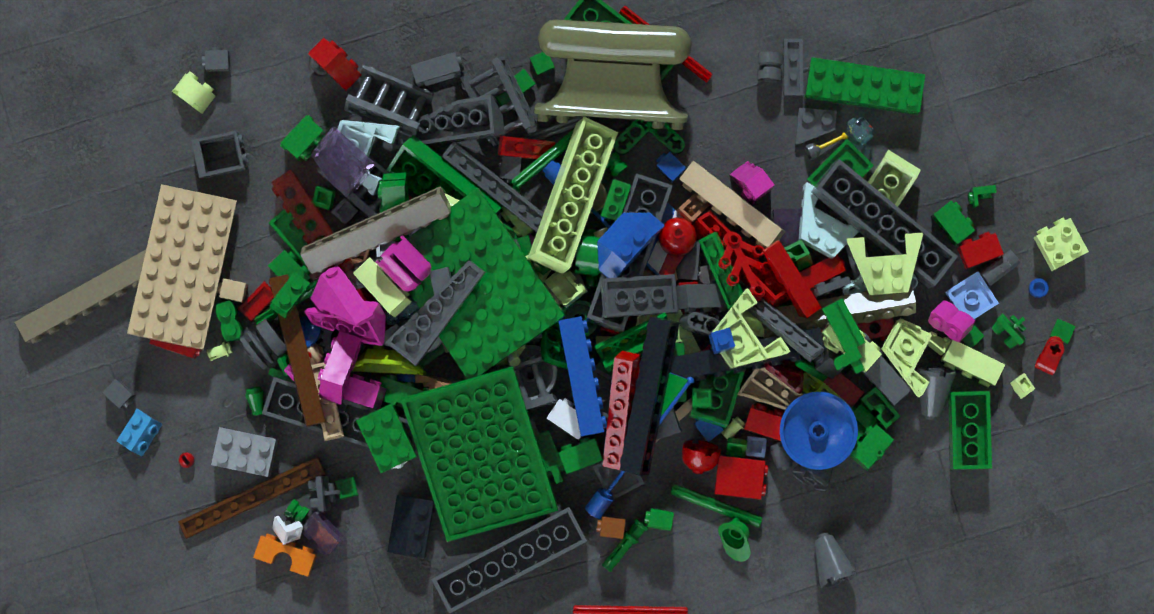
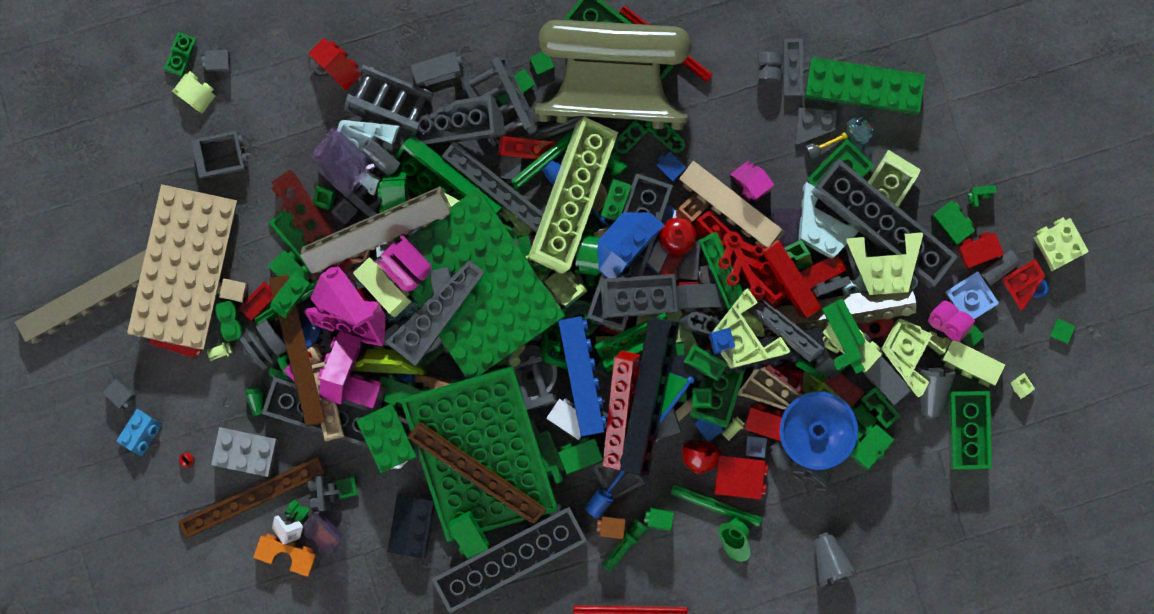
green brick [280,115,327,163] -> none
green plate [725,438,747,459] -> none
green hips [992,313,1026,349] -> none
red piece [1035,336,1064,375] -> none
none -> green slope [164,32,196,77]
none -> dark grey axle [360,138,400,176]
none -> reddish brown tile [408,421,546,525]
none -> green brick [448,511,489,559]
none -> green tile [684,345,728,381]
none -> red wing [1002,259,1046,311]

